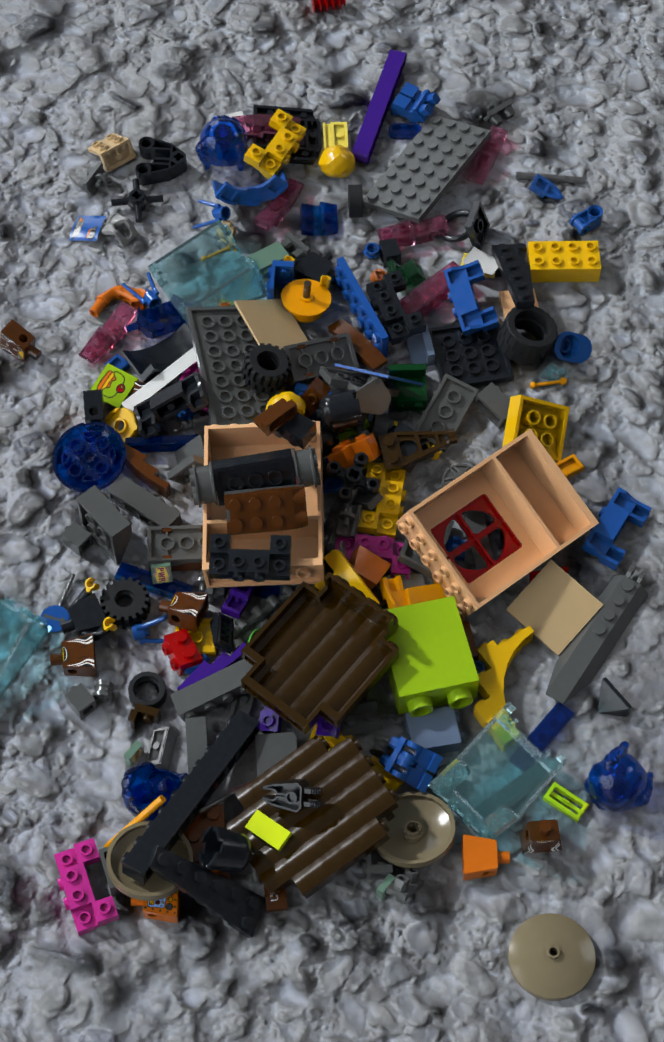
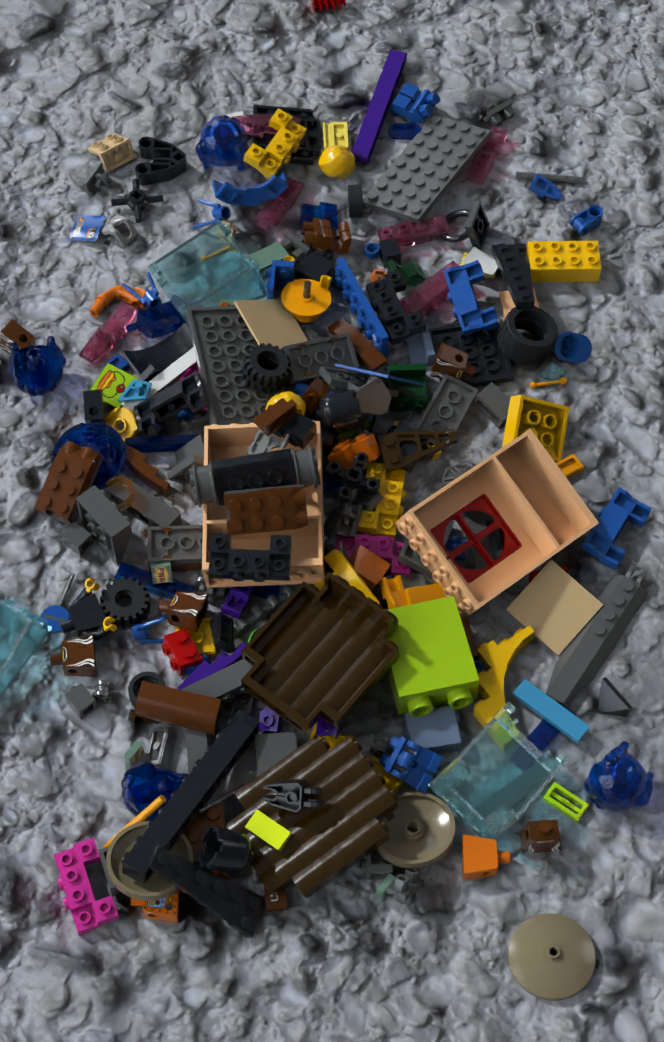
none -> clear blue piece [8,336,66,396]
none -> reddish brown piece [34,441,104,525]
none -> clear orange helmet [106,476,134,511]
none -> dark azure piece [118,379,152,403]
none -> reddish brown brick [135,681,223,735]
none -> light grey piece [247,429,289,455]
none -> reddish brown hips [302,218,352,255]
none -> reddish brown torso [430,343,476,380]
none -> dark azure tile [512,679,590,744]

